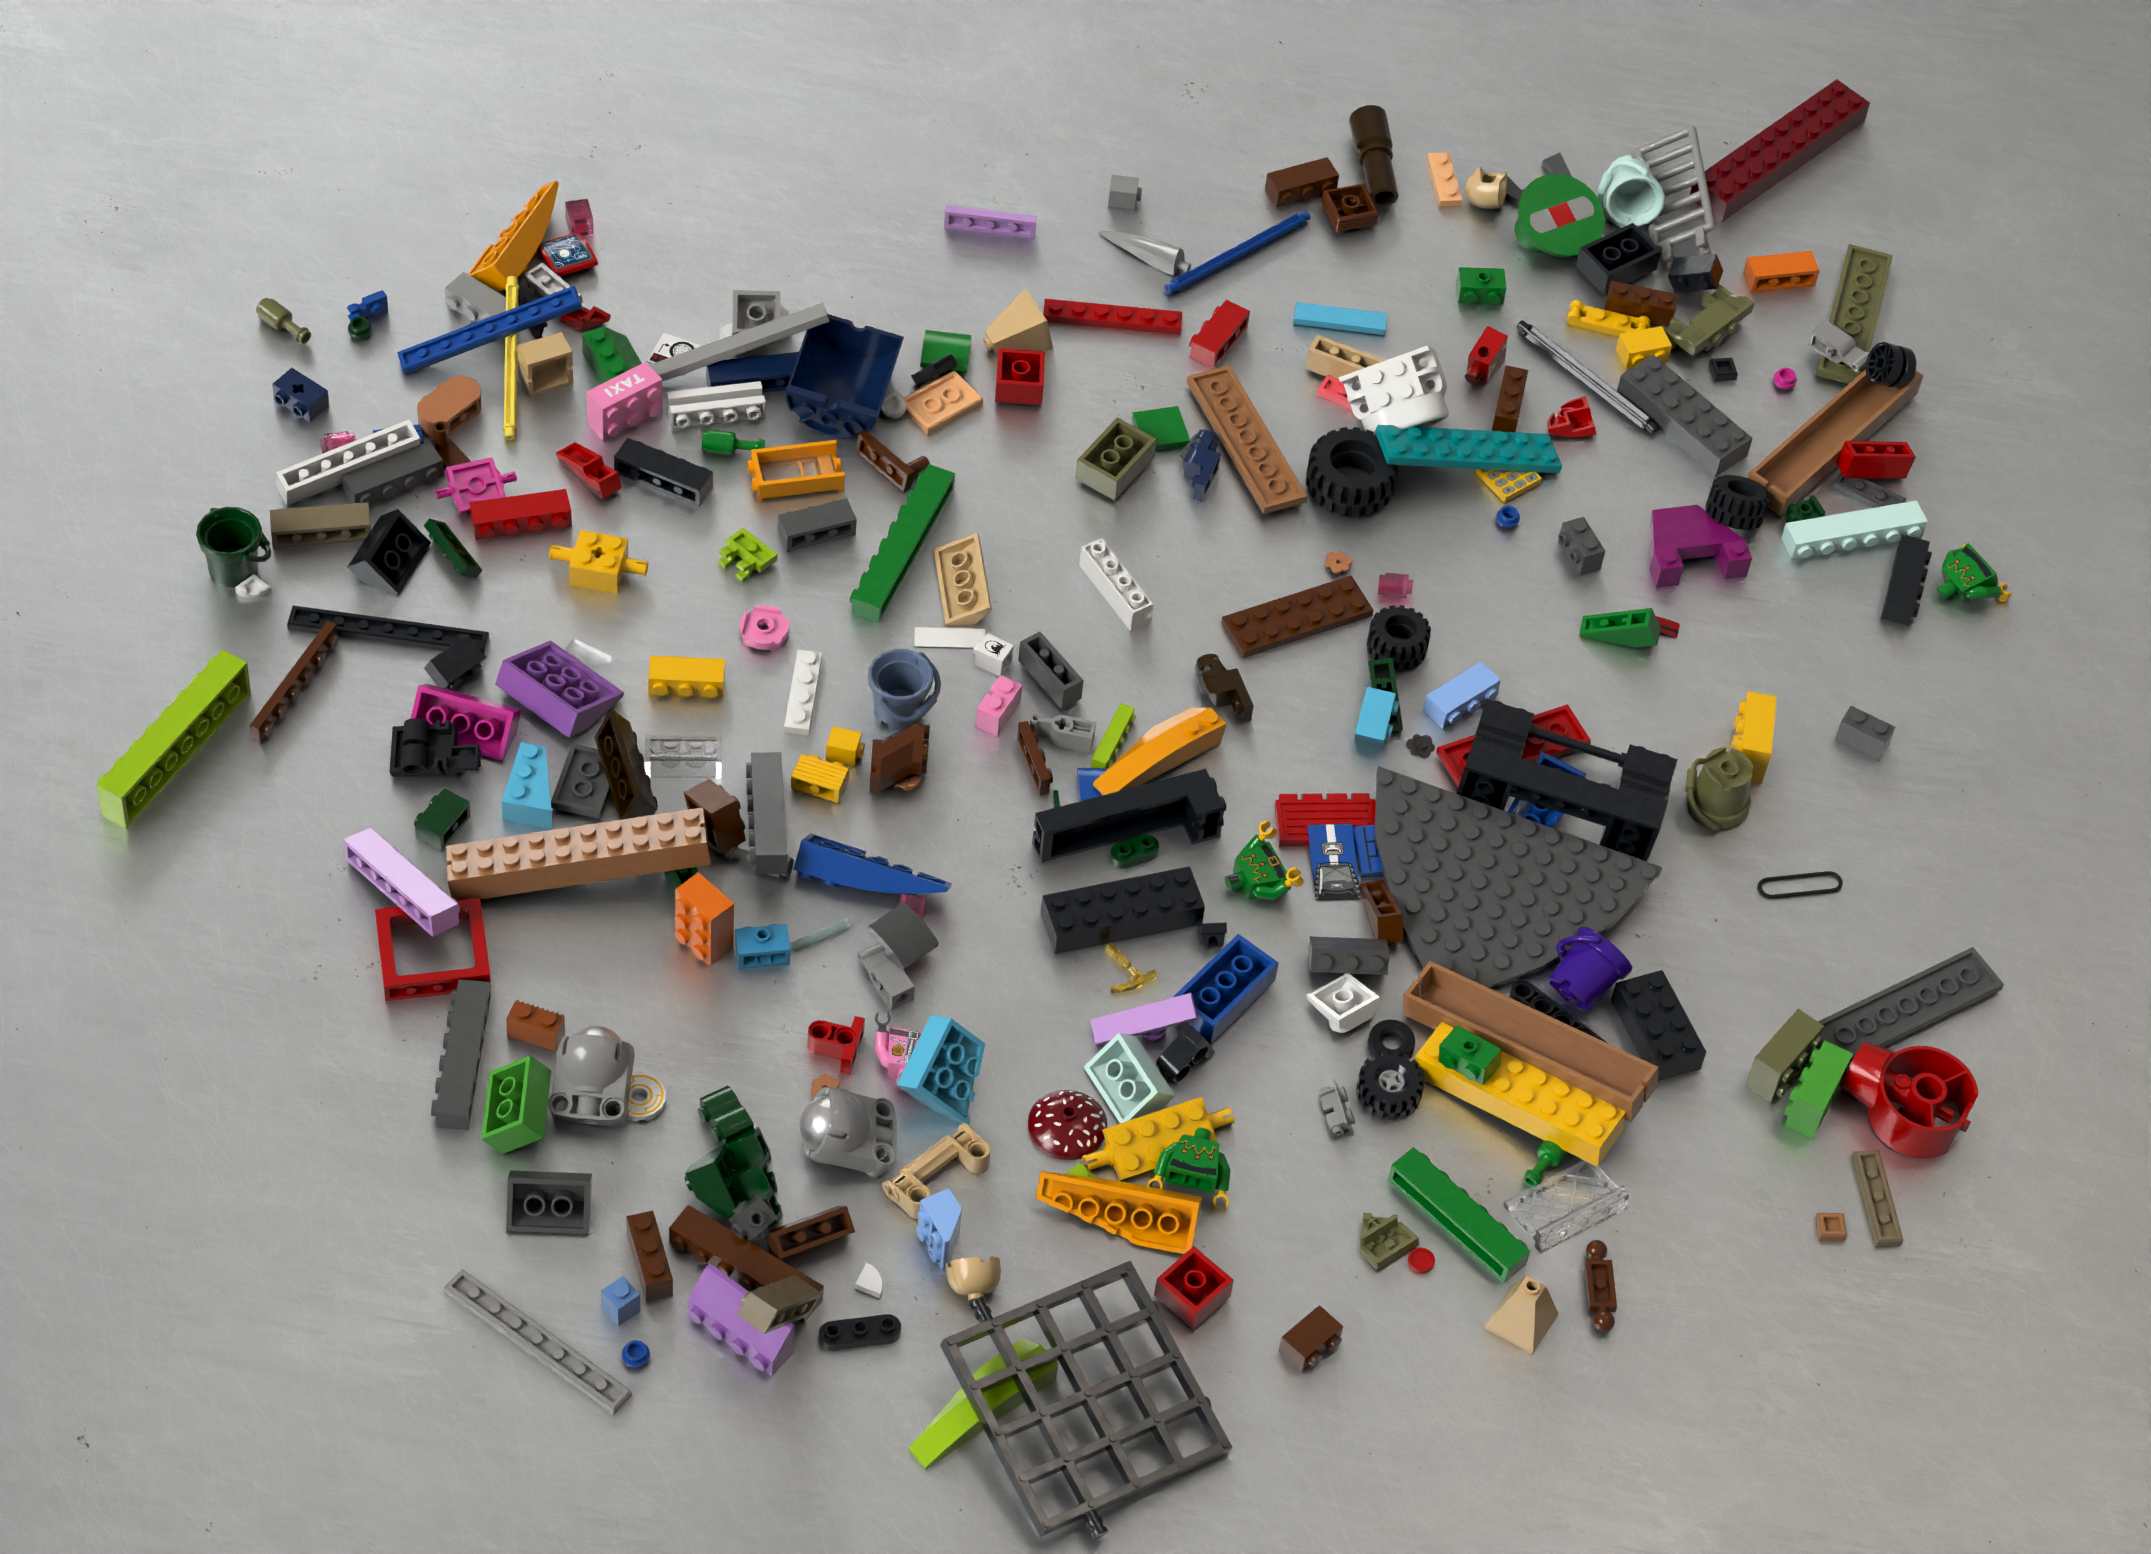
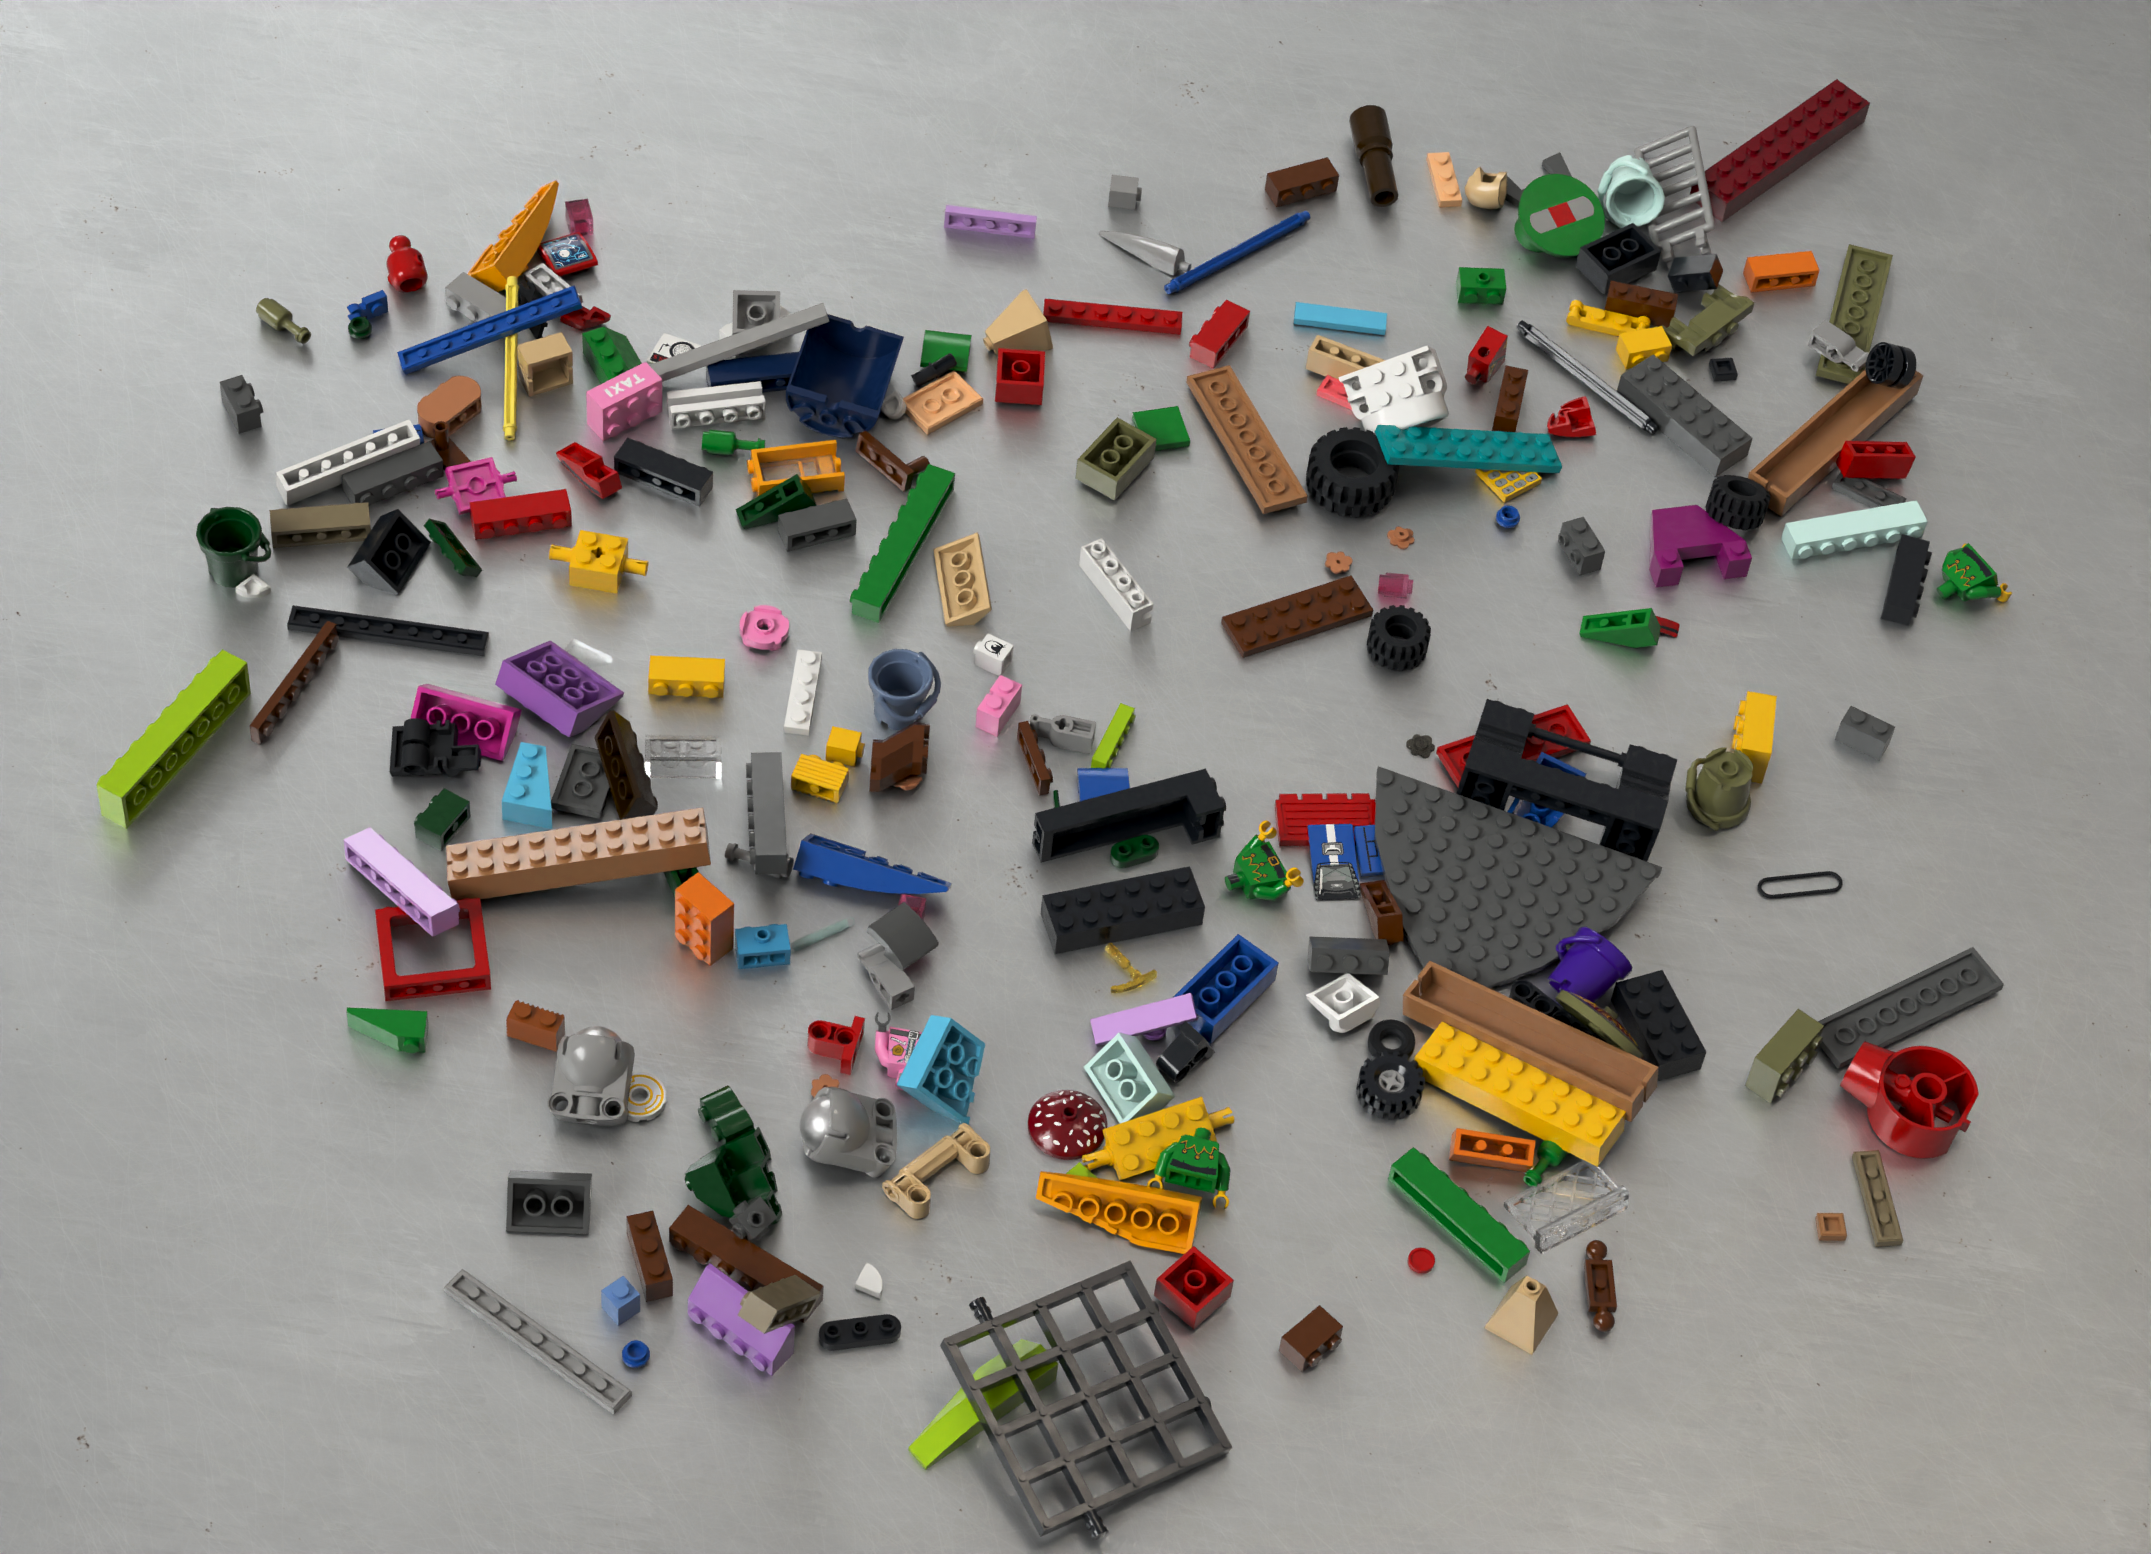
dark blue brick [272,368,329,423] -> none
clear pink brick [320,431,356,454] -> none
black brick [424,634,487,690] -> none
dark grey brick [431,979,491,1130] -> none
bright green brick [481,1055,551,1154] -> none
reddish brown brick [684,779,746,854] -> none
lime plate [718,528,778,582] -> none
reddish brown brick [764,1206,855,1259] -> none
white sticker [914,627,985,648] -> none
light blue slope [916,1188,962,1271] -> none
tan cylinder [945,1256,1001,1301] -> none
dark grey brick [1018,632,1084,709] -> none
light orange wedge [1093,707,1227,795] -> none
dark blue plate [1180,429,1221,502] -> none
dark brown plate [1195,654,1254,723] -> none
black tile [1197,922,1227,948] -> none
light grey hinge [1319,1079,1355,1136] -> none
reddish brown brick [1321,184,1379,232] -> none
medium azure brick [1355,687,1399,746] -> none
olive slope [1360,1213,1419,1271] -> none
dark green slope [1368,658,1403,732] -> none
light blue brick [1423,662,1501,729] -> none
green brick [1438,1025,1501,1086] -> none
dark pink plate [1773,368,1797,389] -> none
bright green brick [1784,1040,1853,1139] -> none
dark green brick [1785,495,1826,523] -> none
none -> dark grey brick [220,375,263,434]
none -> green slope [346,1007,428,1053]
none -> red piece [386,235,428,293]
none -> dark green slope [735,474,817,529]
none -> nougat plant [1387,526,1415,549]
none -> orange brick [1449,1128,1536,1172]
none -> olive dish [1555,990,1644,1059]

